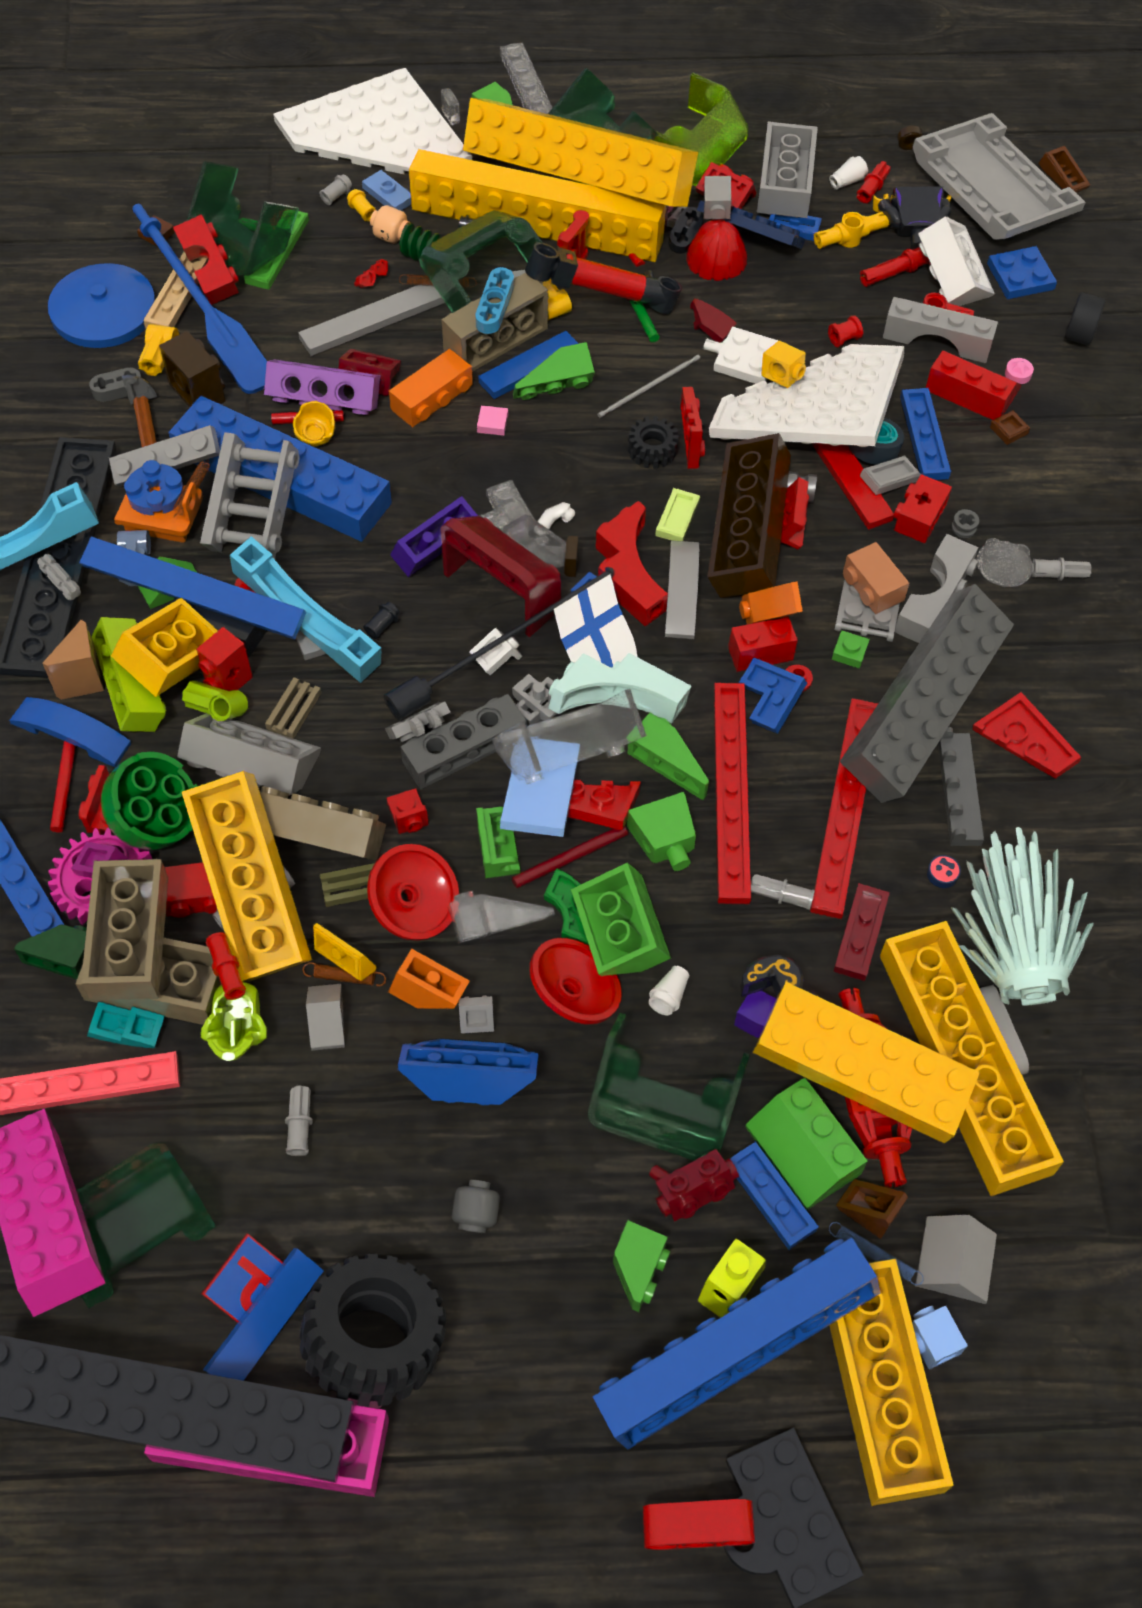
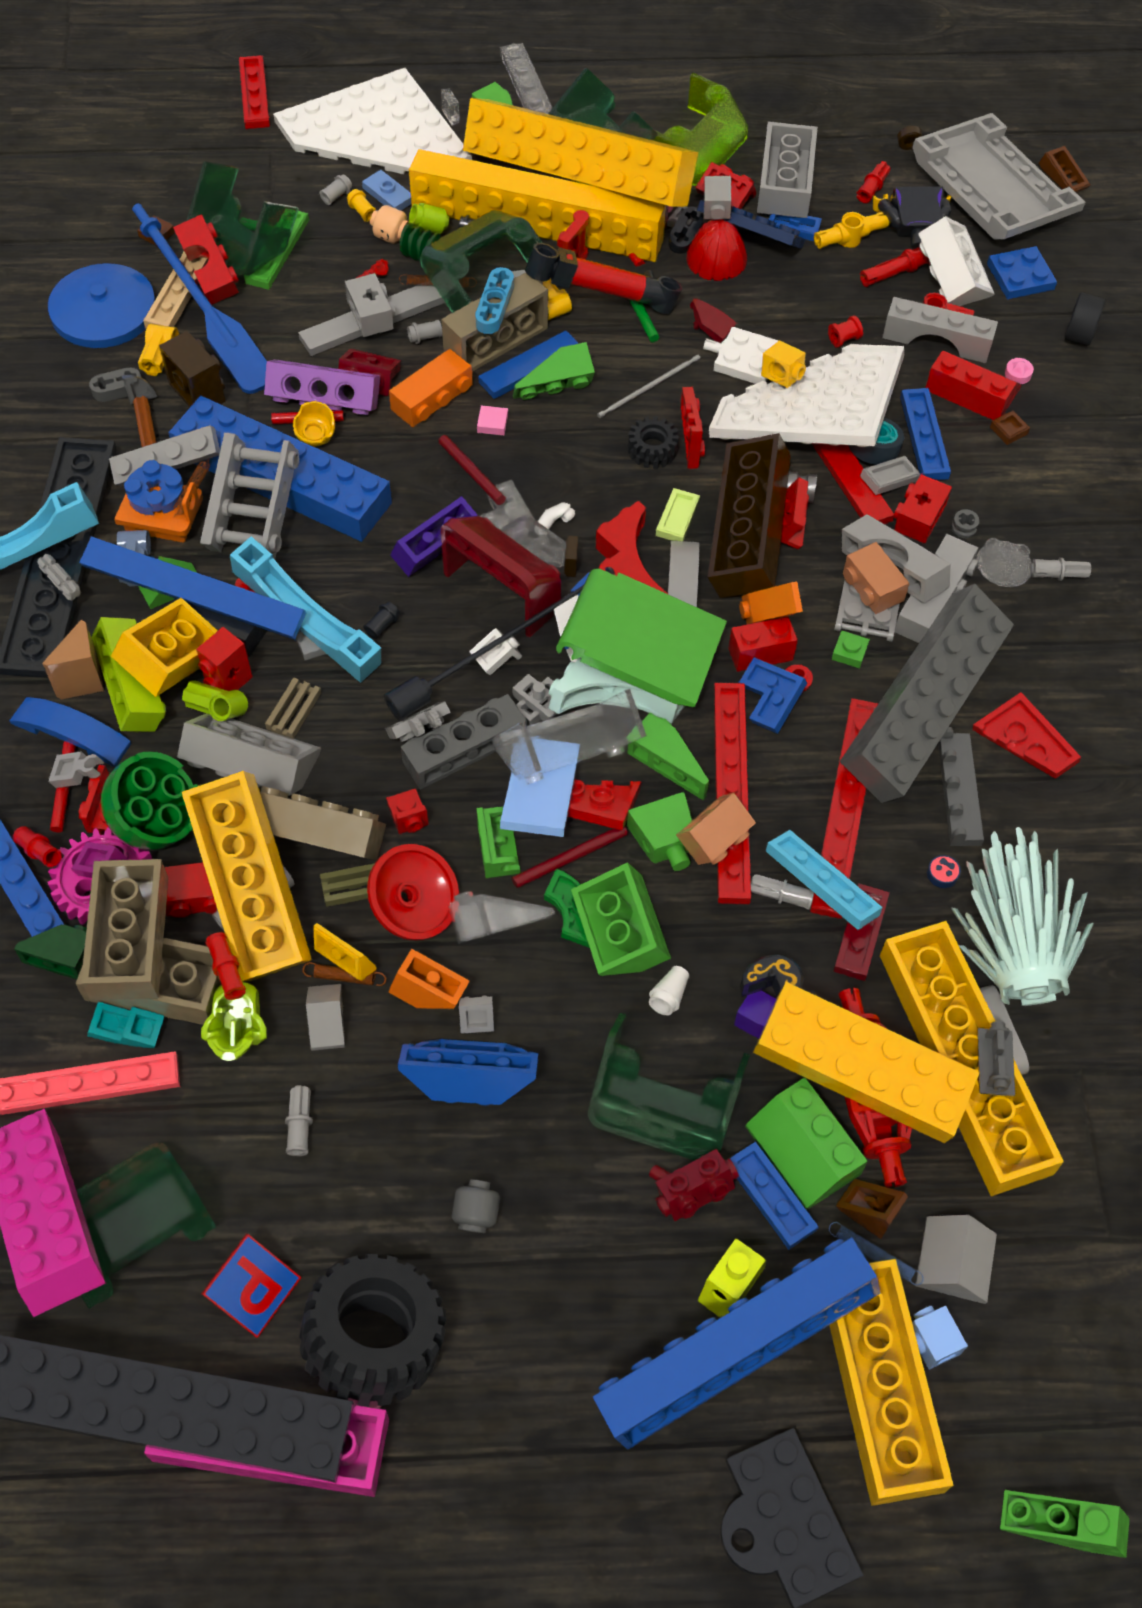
blue tile [203,1248,324,1381] -> none
red dish [530,938,621,1024] -> none
bright green slope [613,1220,671,1312] -> none
red beam [643,1499,755,1550] -> none
white cone [829,156,868,190] -> none
none -> red pin [13,826,62,867]
none -> light grey plate [48,752,104,788]
none -> red tile [239,55,270,129]
none -> light grey brick [345,273,396,337]
none -> light grey pin [407,320,442,344]
none -> lime brick [409,203,449,234]
none -> dark red bar [439,435,506,505]
none -> bright green piece [556,569,727,707]
none -> nougat brick [676,793,756,865]
none -> medium azure plate [766,830,883,930]
none -> light grey arch [842,514,951,603]
none -> dark grey hinge [977,1021,1015,1096]
none -> bright green slope [1000,1490,1130,1558]

